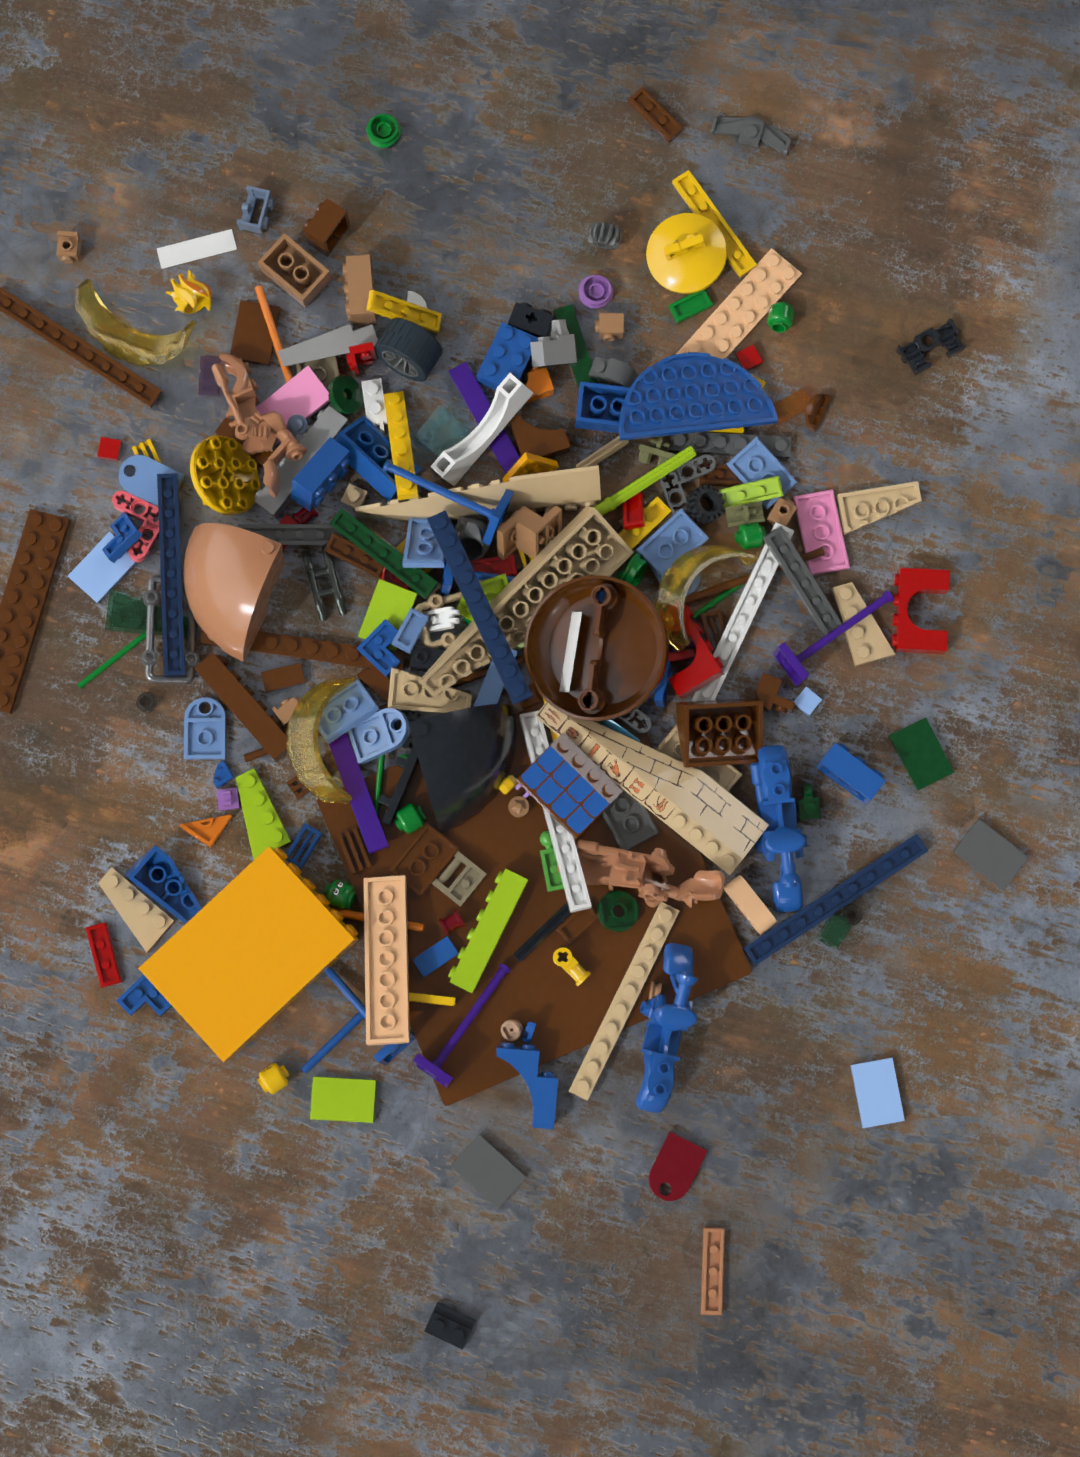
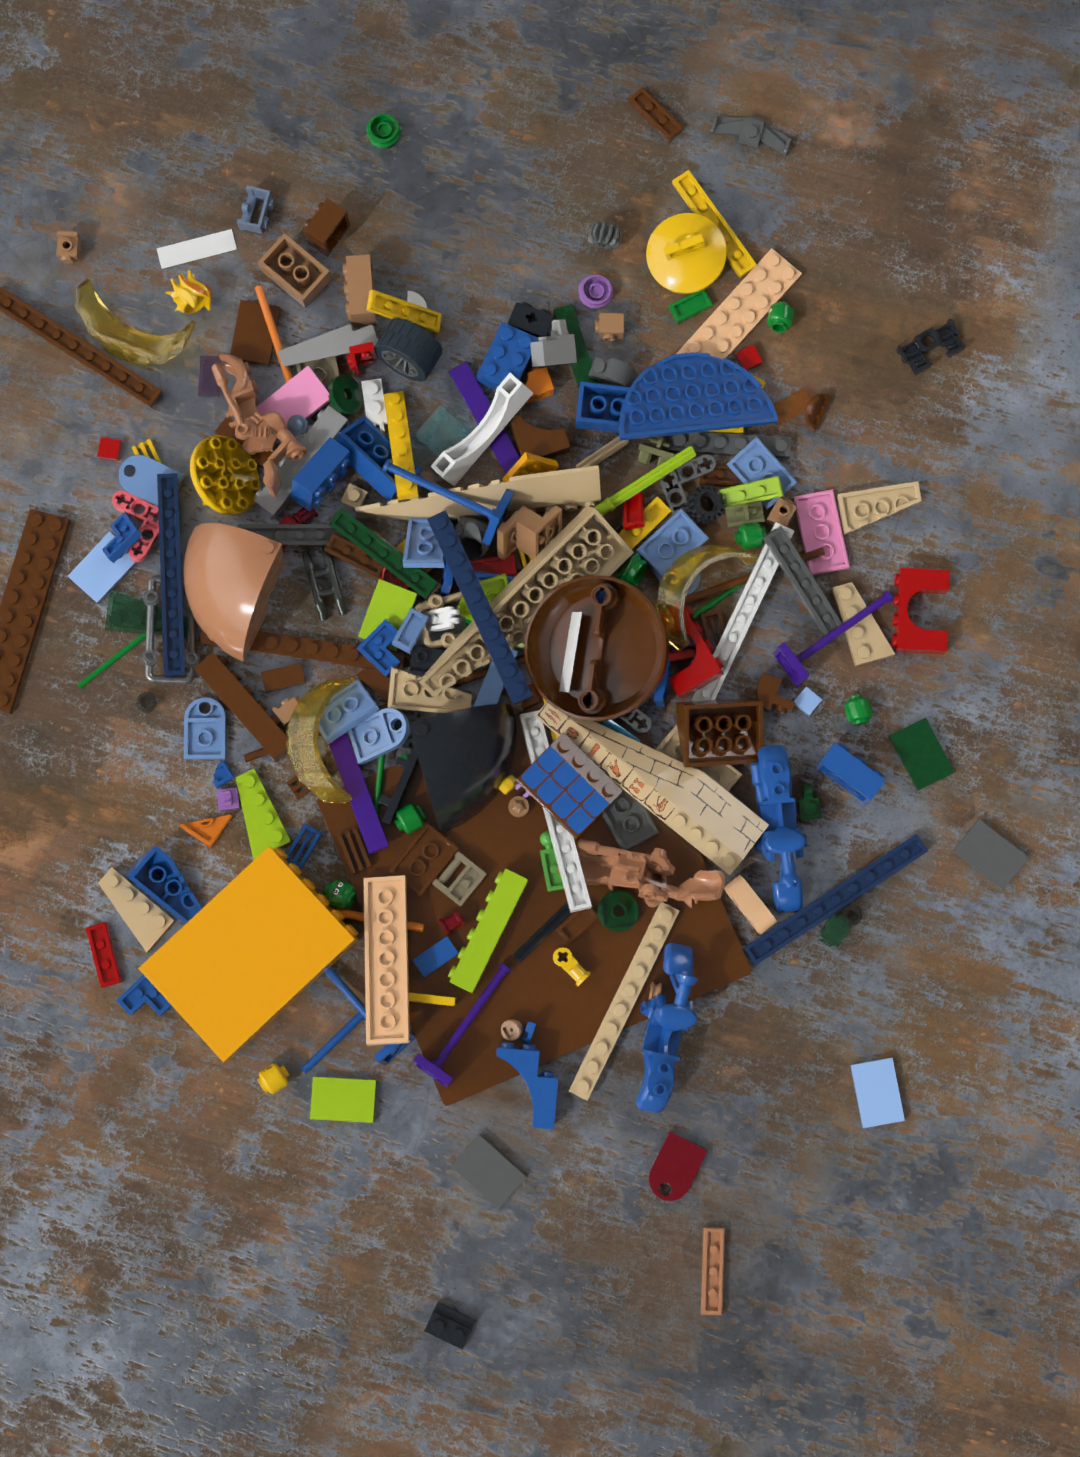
none -> green head [844,694,873,726]

